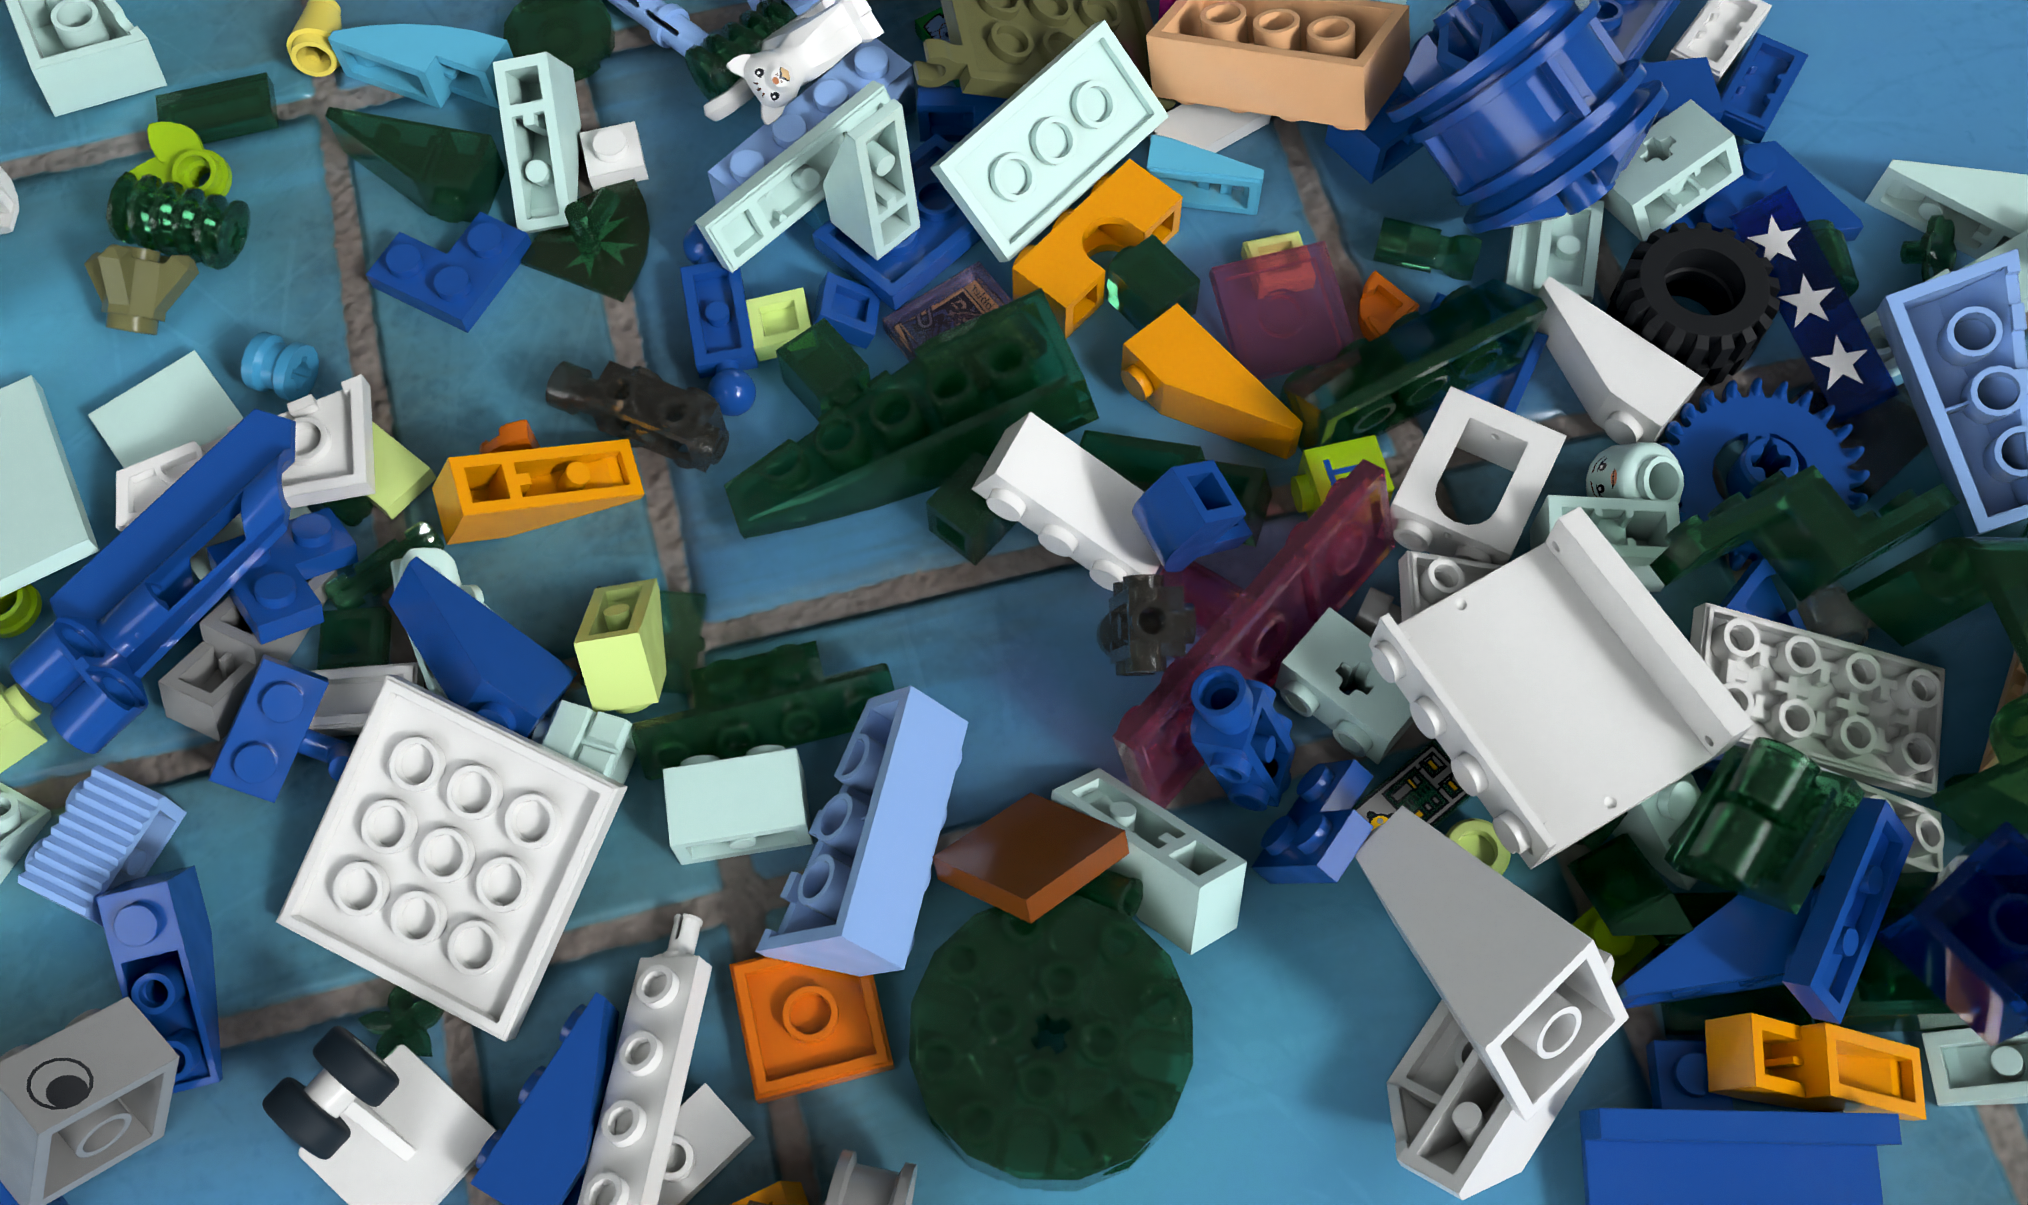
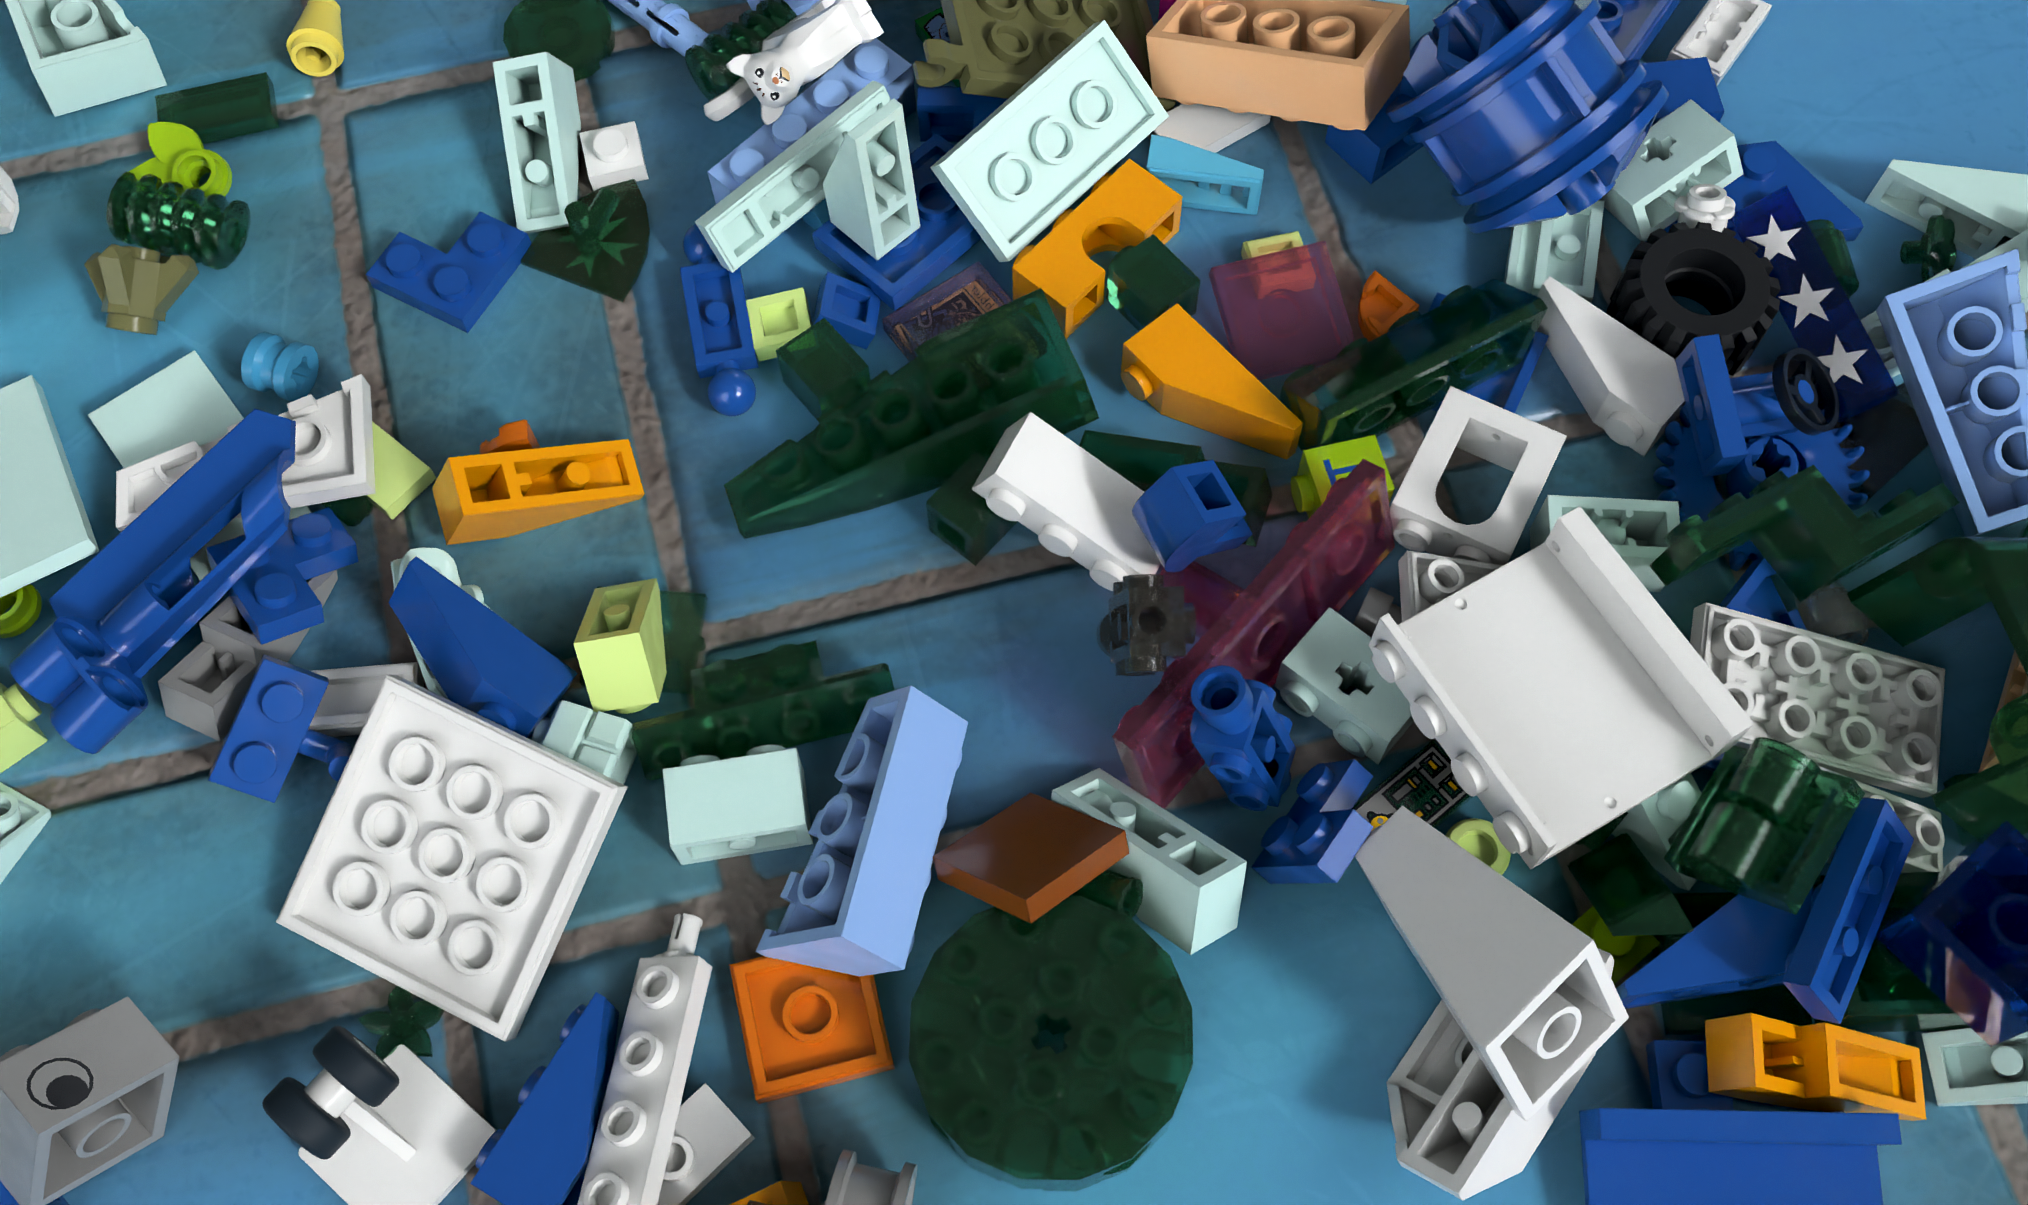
light blue brick [17,765,187,927] -> none
blue slope [96,865,223,1094] -> none
clear green tile [317,606,392,670] -> none
clear green axle [324,520,445,614] -> none
clear green slope [325,107,506,223] -> none
medium azure slope [328,24,514,109] -> none
clear smoke brick [546,361,729,473] -> none
clear green bar [1373,217,1482,281] -> none
light aqua head [1586,442,1684,504] -> none
blue plate [1720,32,1808,143] -> none
none -> white plate [1674,184,1736,232]
none -> blue piece [1675,334,1839,477]

